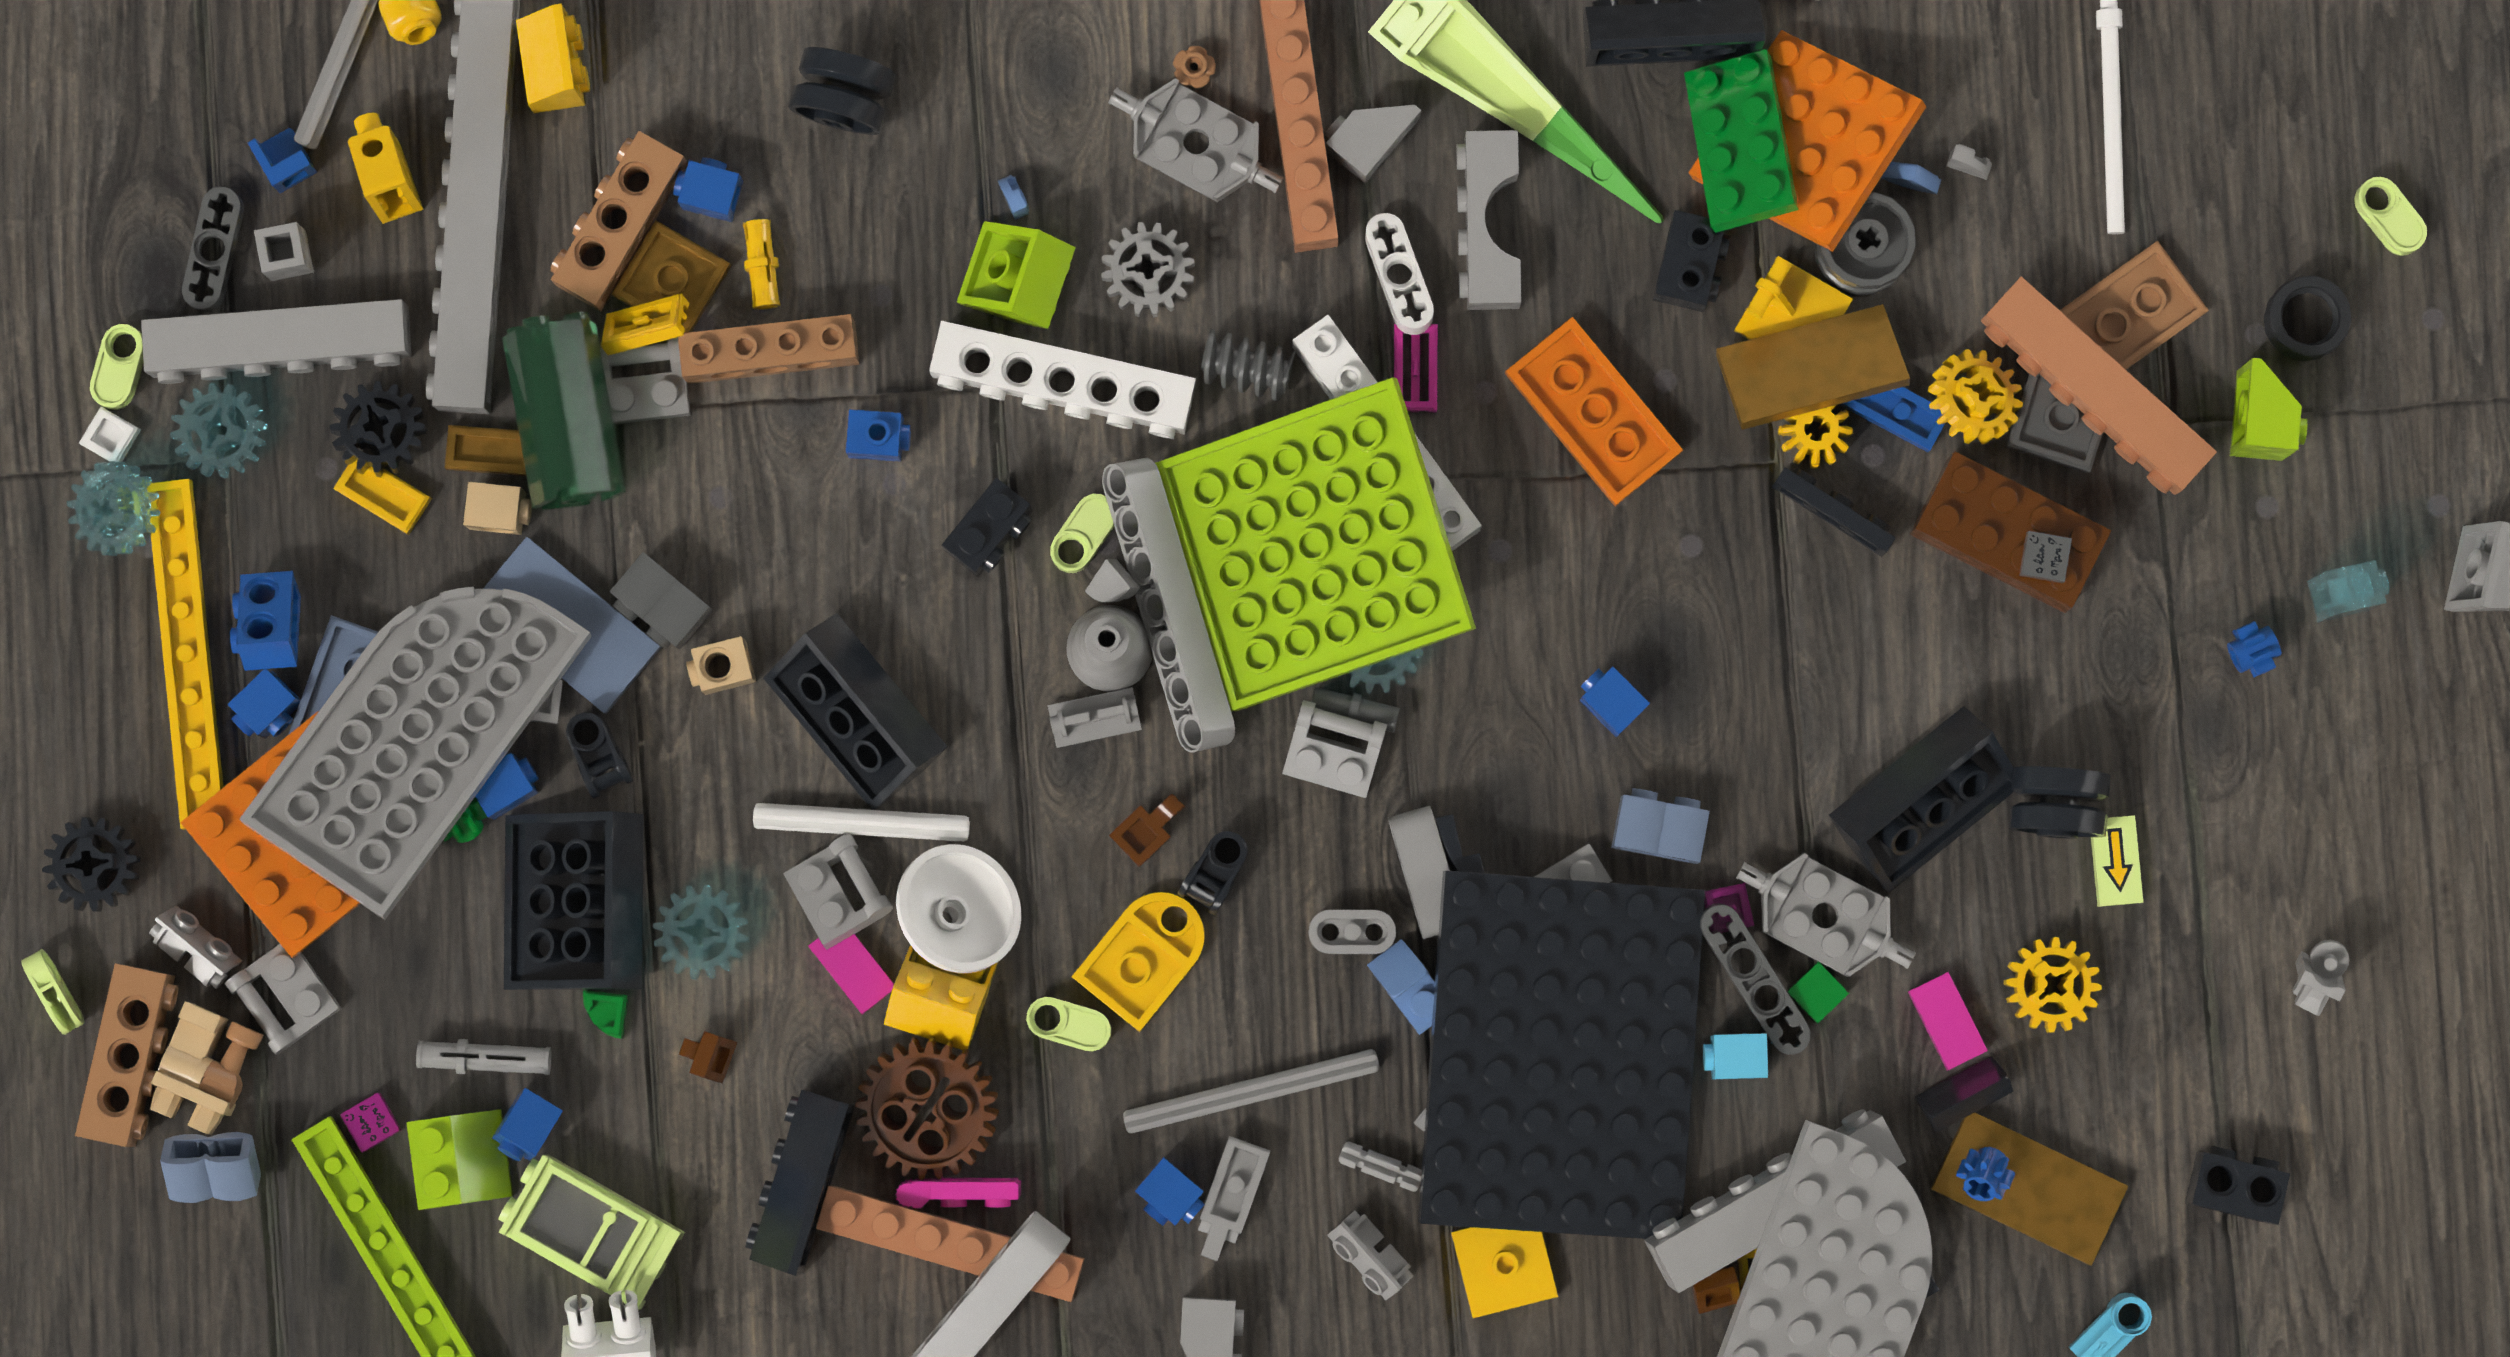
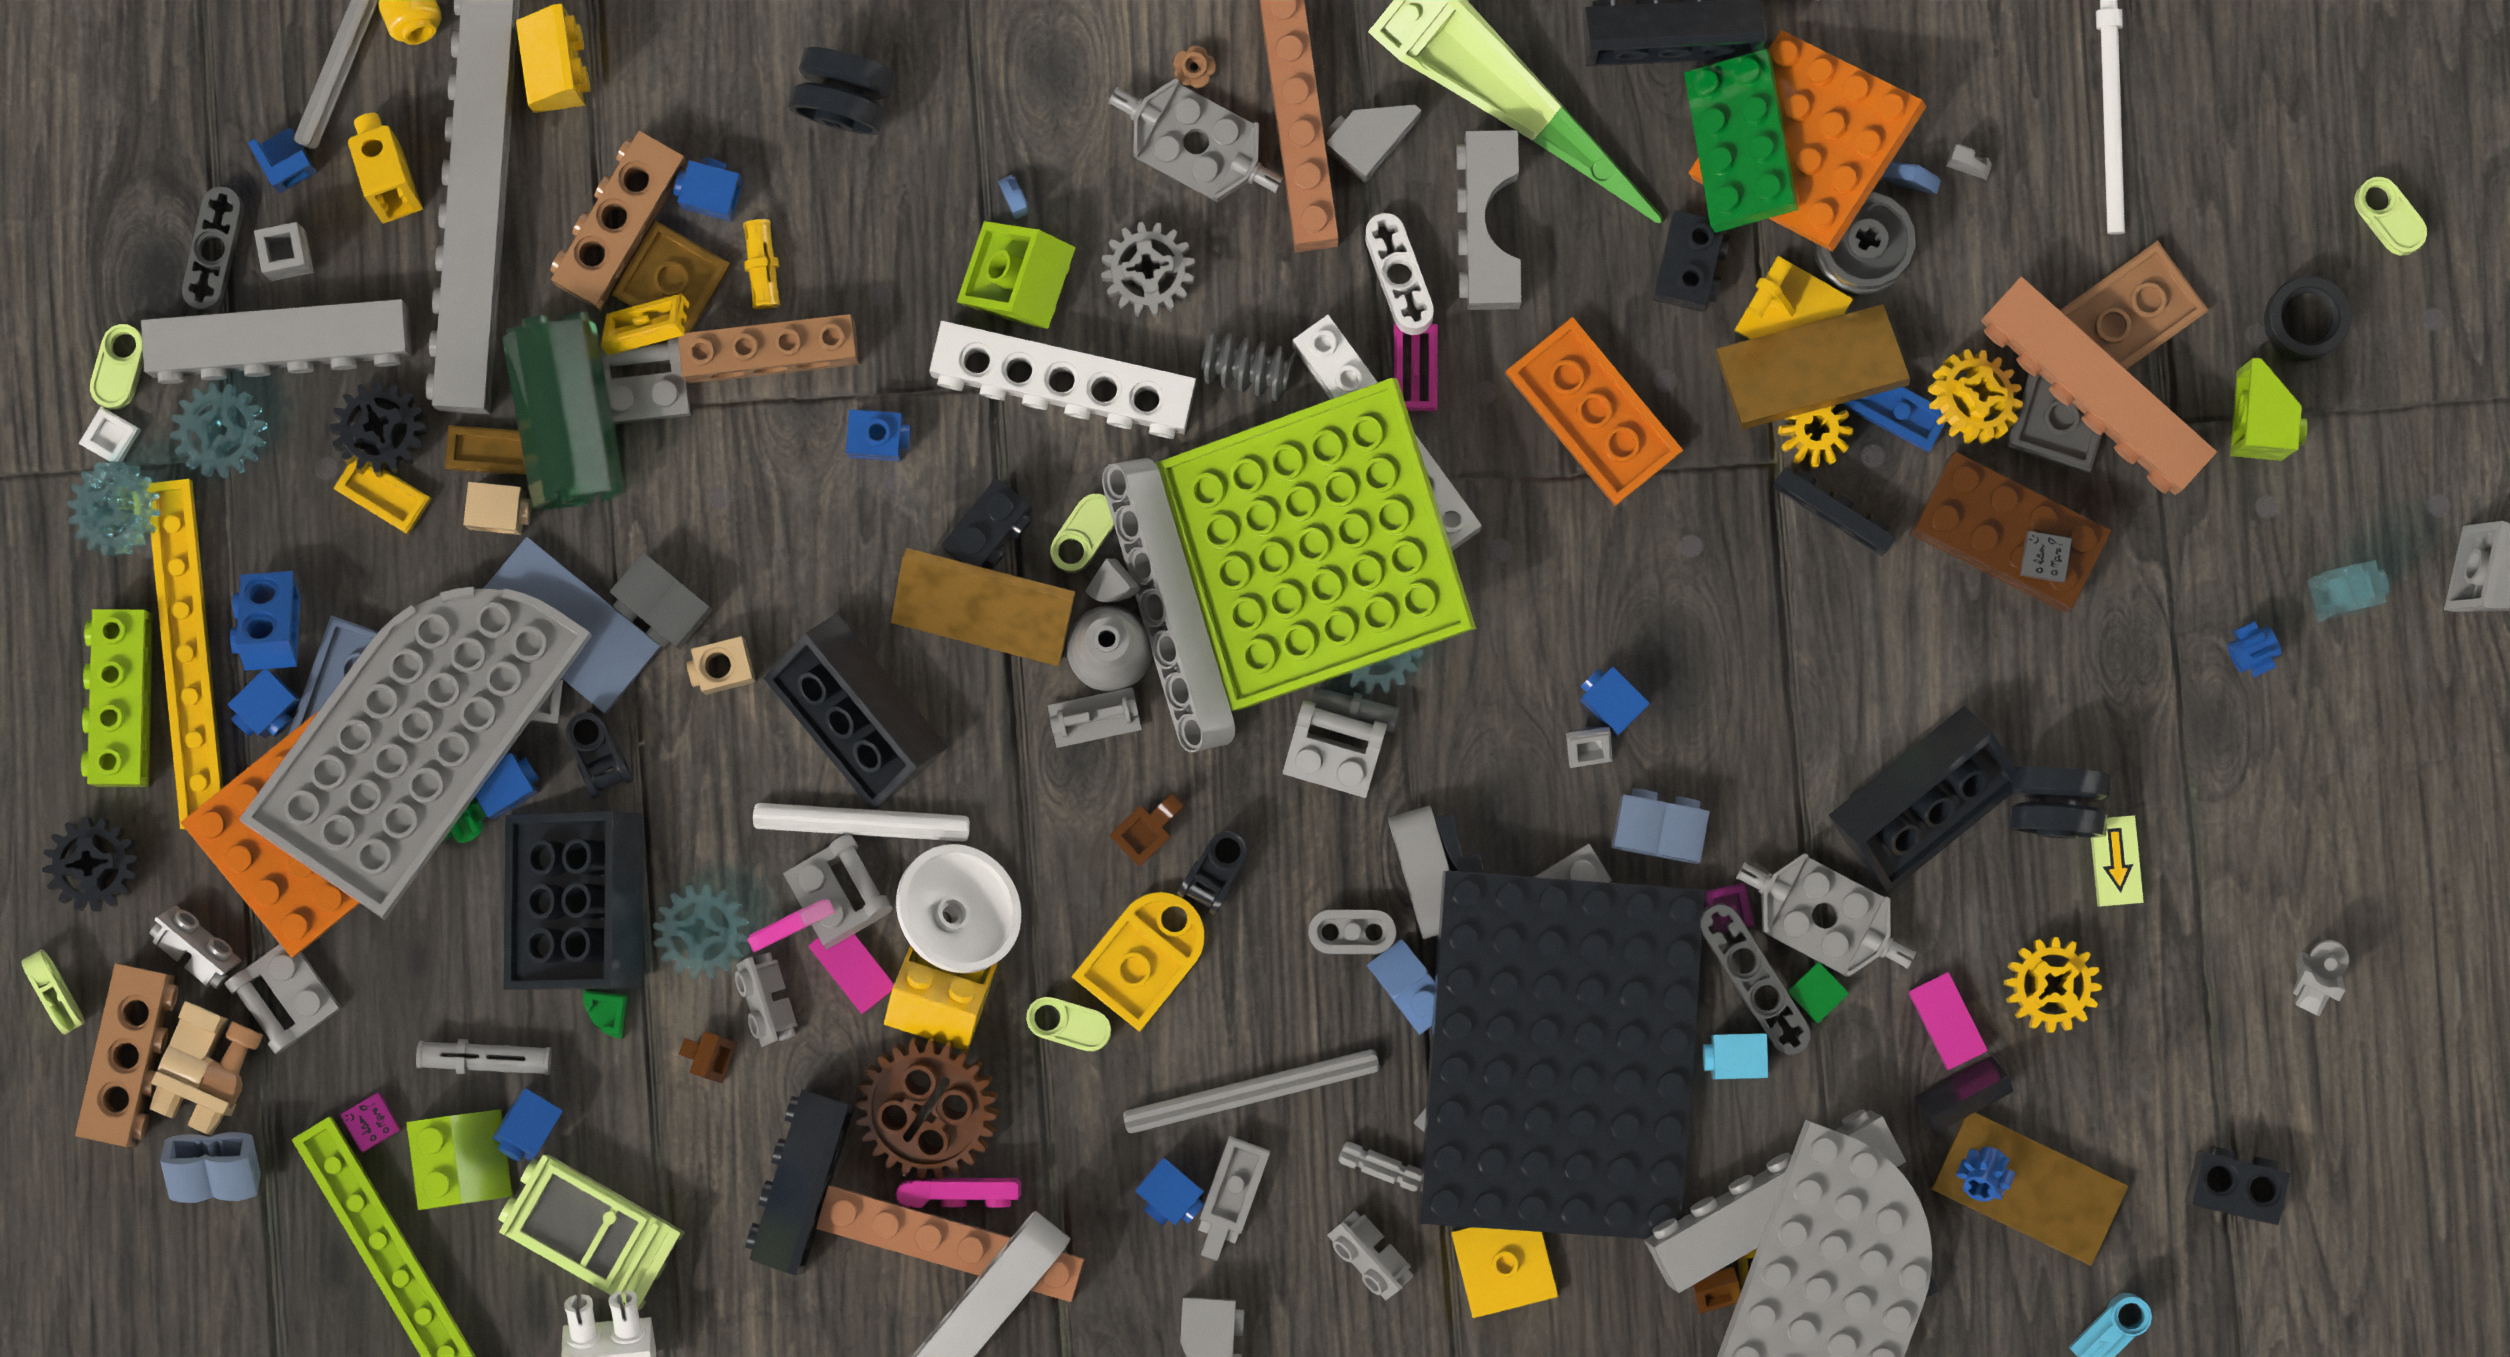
none -> lime brick [81,609,153,787]
none -> light grey hinge [735,952,798,1047]
none -> dark pink tile [747,899,835,953]
none -> pearl gold tile [891,548,1075,667]
none -> light grey slope [1566,727,1613,768]

